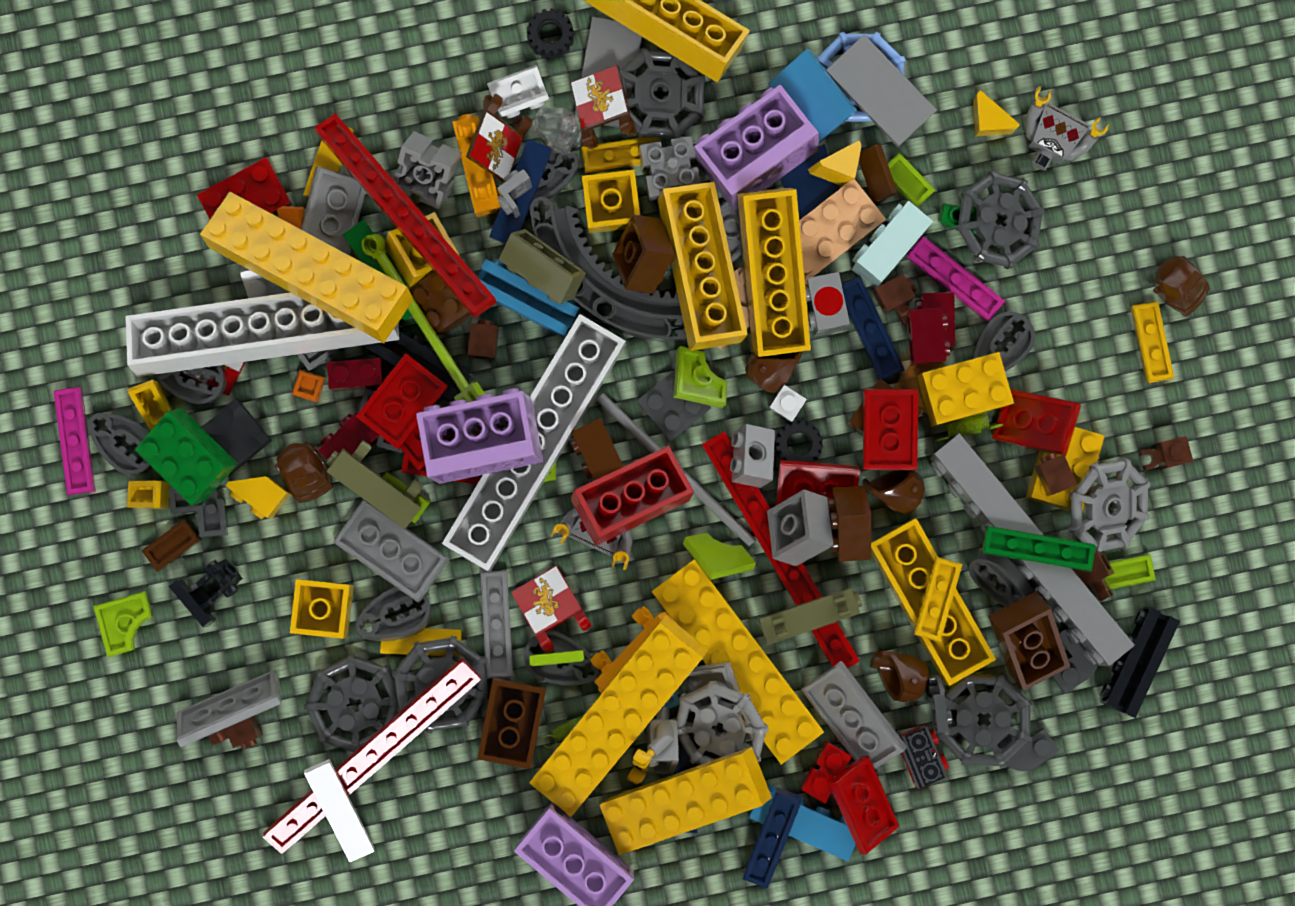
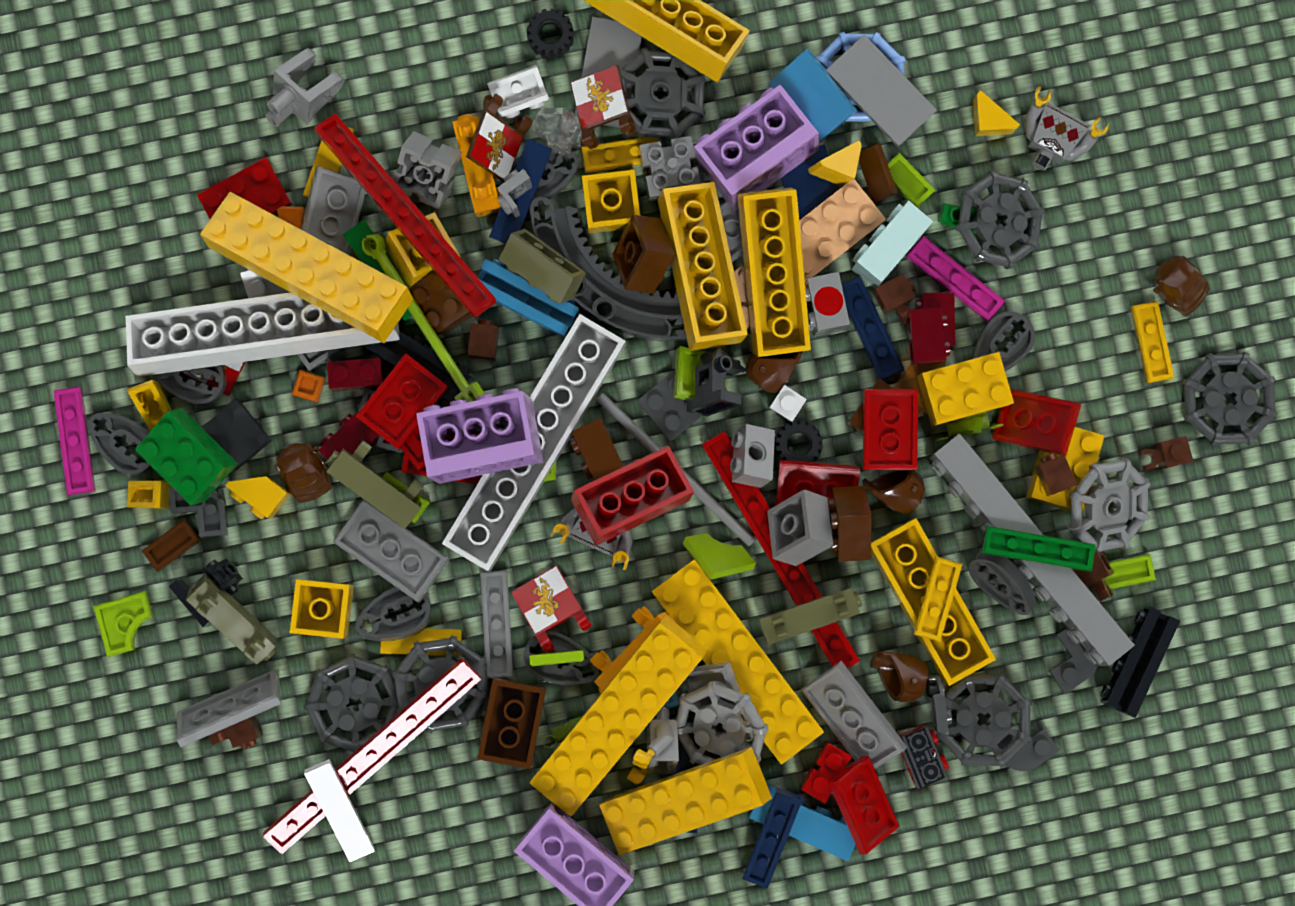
reddish brown brick [989,592,1070,691] -> none
none -> olive brick [186,574,277,665]
none -> light grey piece [266,48,345,127]
none -> black tile [686,348,746,417]
none -> dark grey plate [1182,352,1278,447]

